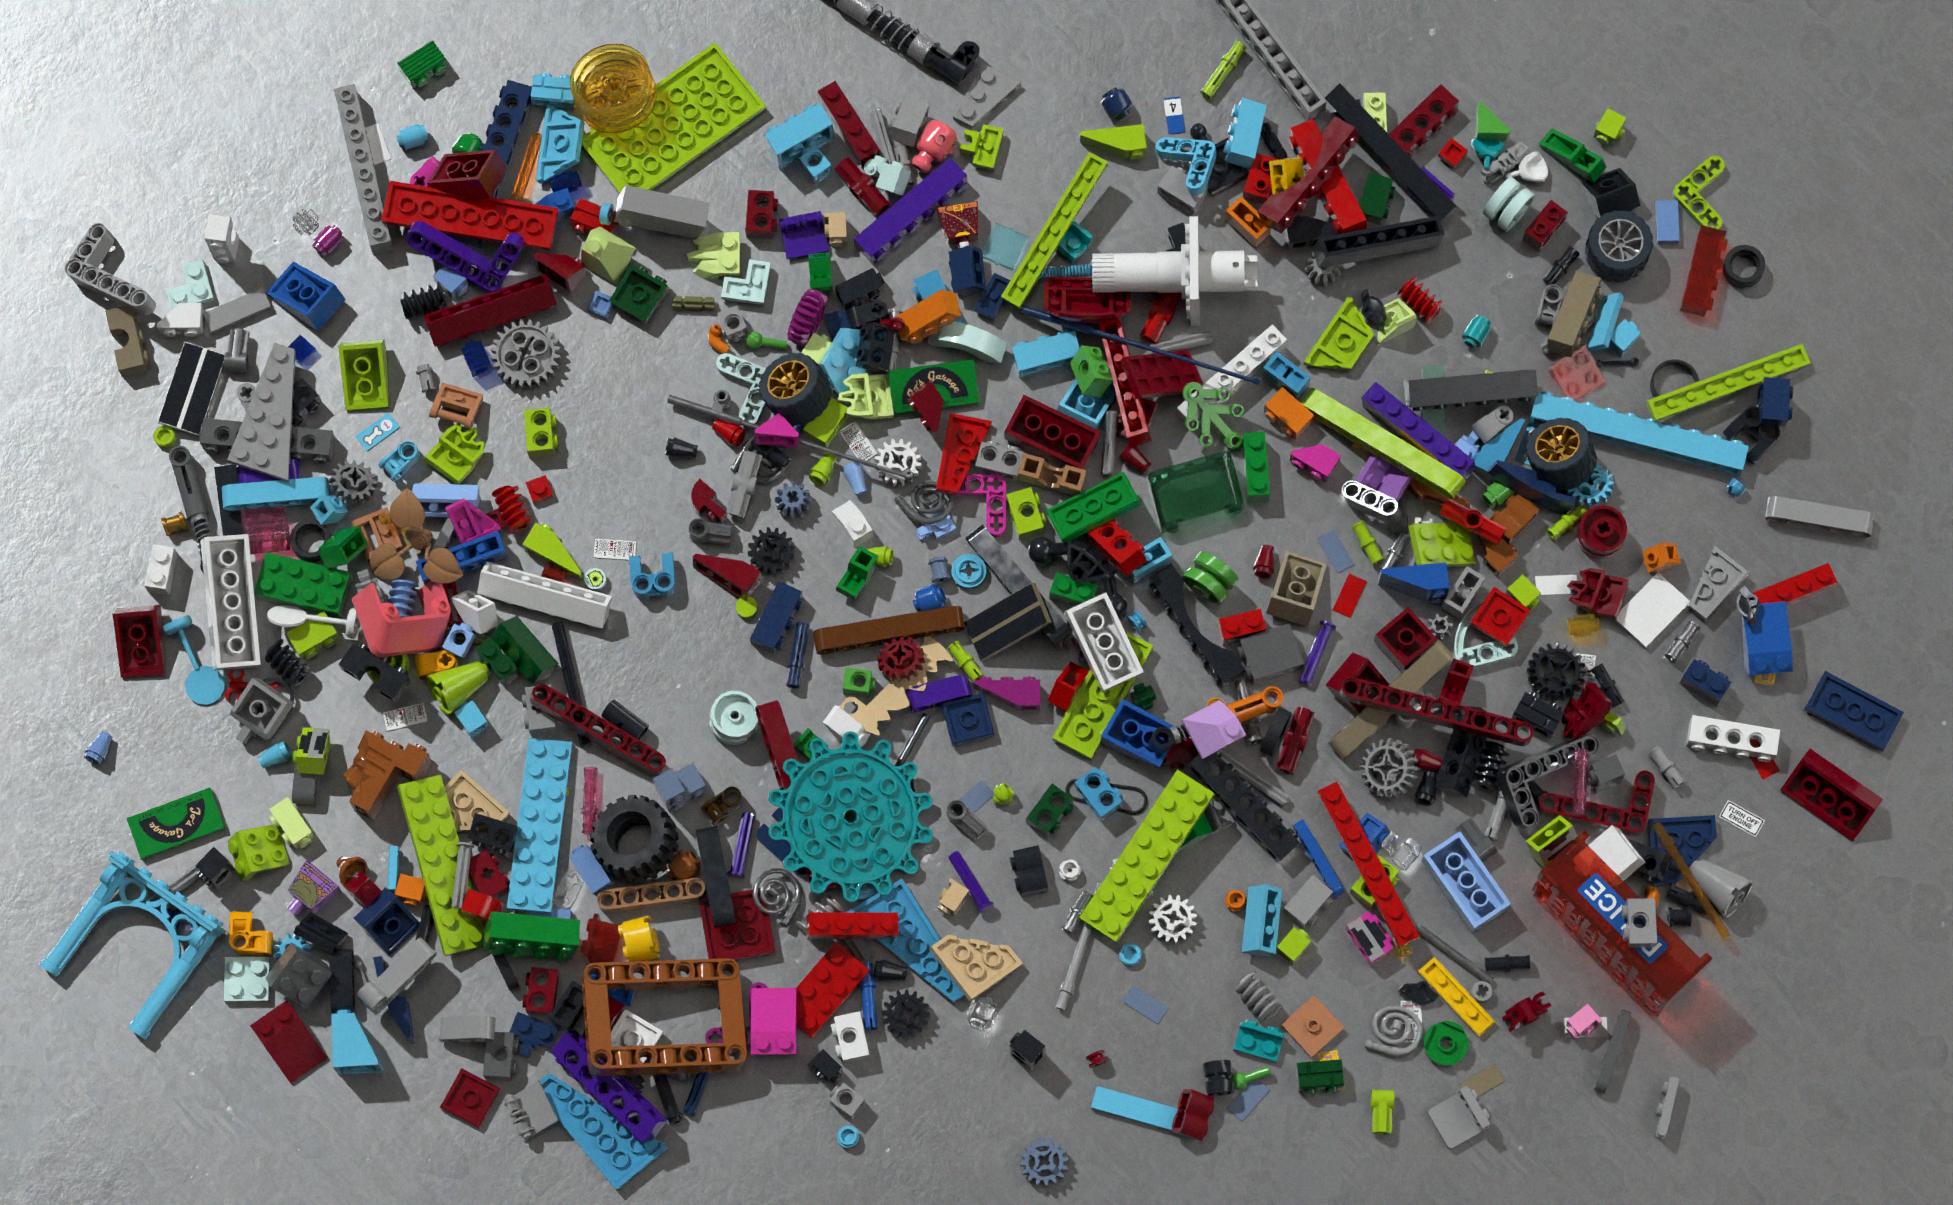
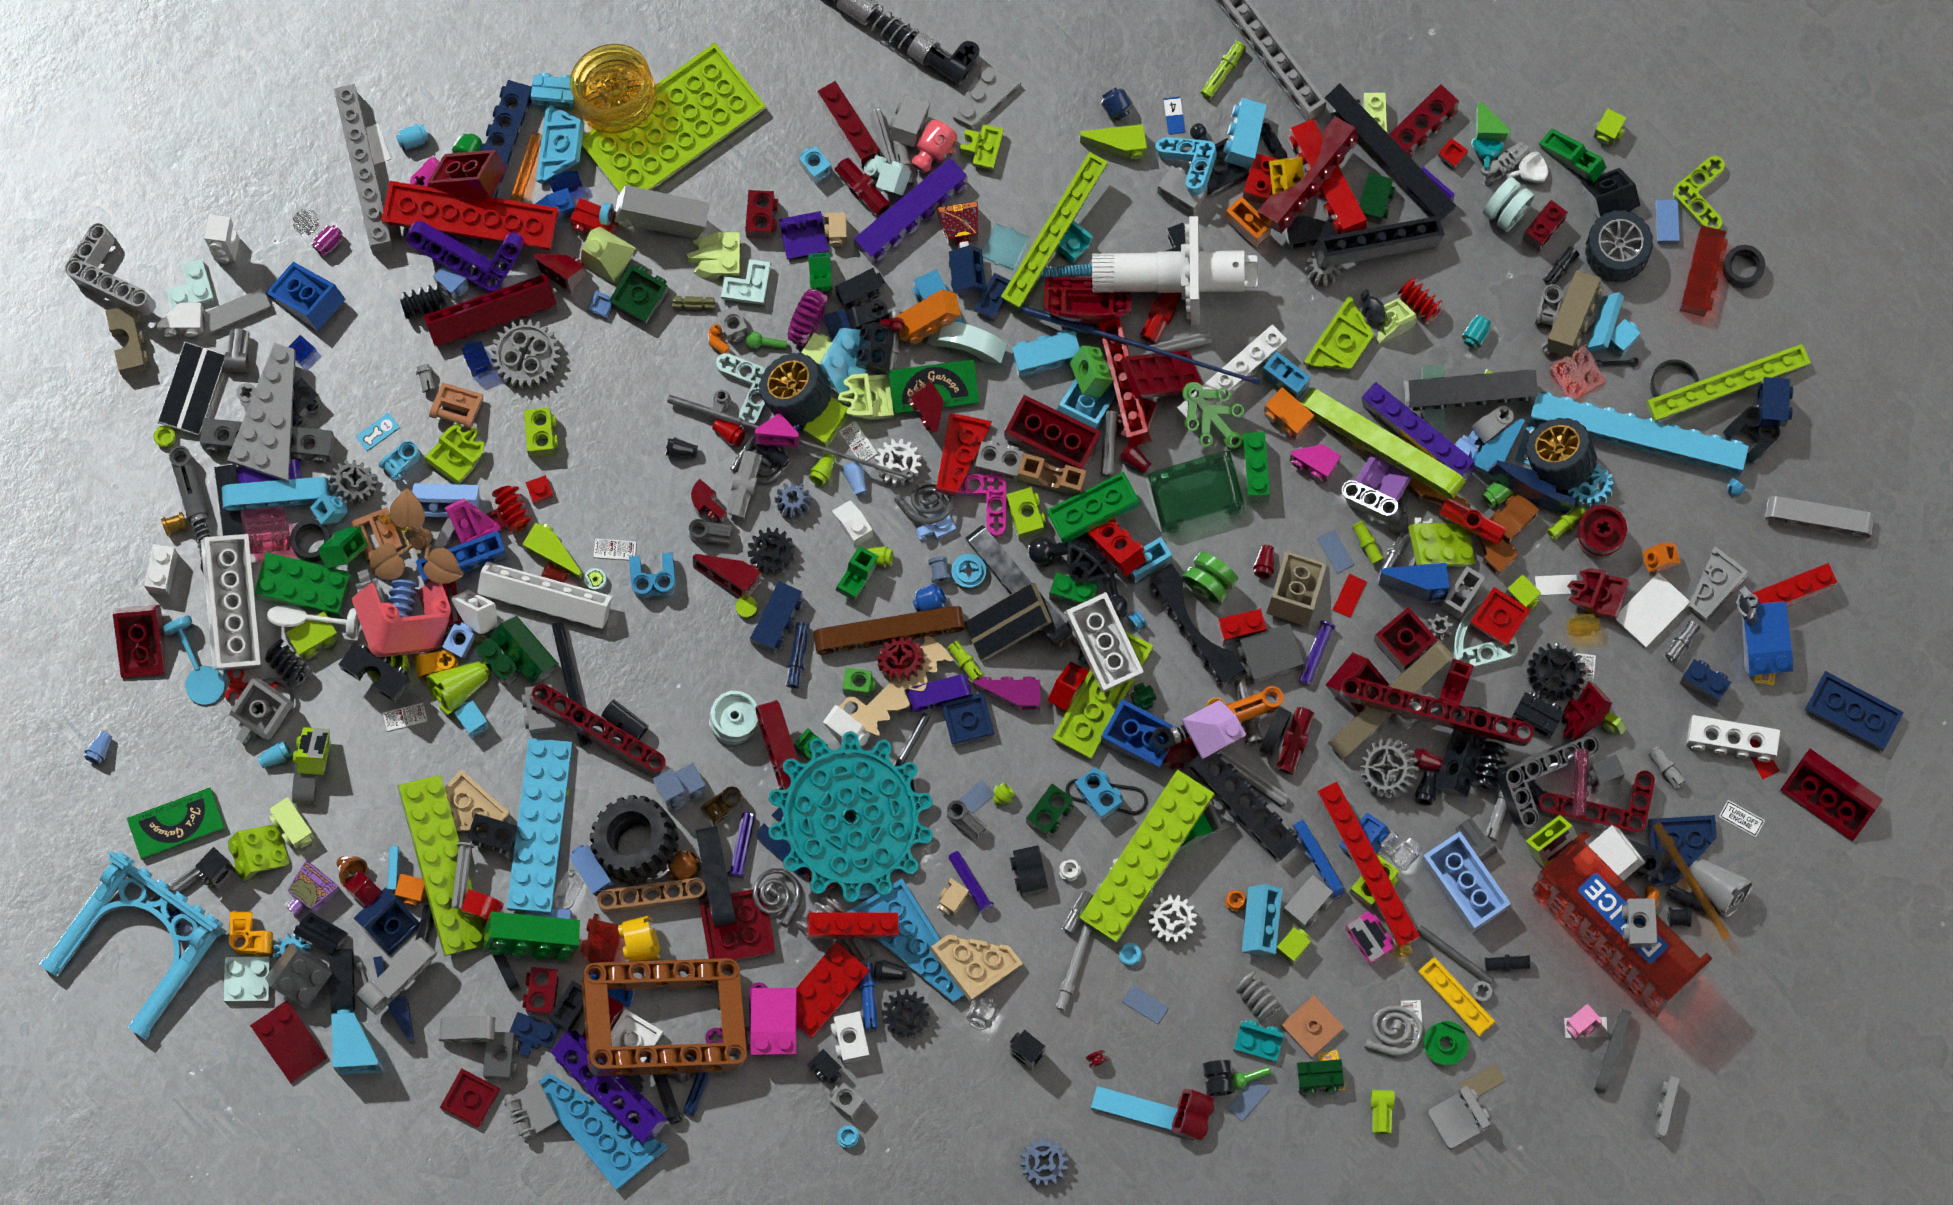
lime slope [338,339,389,410] -> none
dark orange brick [343,730,432,821] -> none
green brick [397,40,448,88] -> none
dark red brick [469,849,510,899] -> none
clear pink pin [581,767,598,834] -> none
medium azure brick [764,103,834,169] -> none
black piece [1398,981,1439,1005] -> none
dark red pin [1502,991,1551,1032] -> none
black pin [1591,663,1625,708] -> none

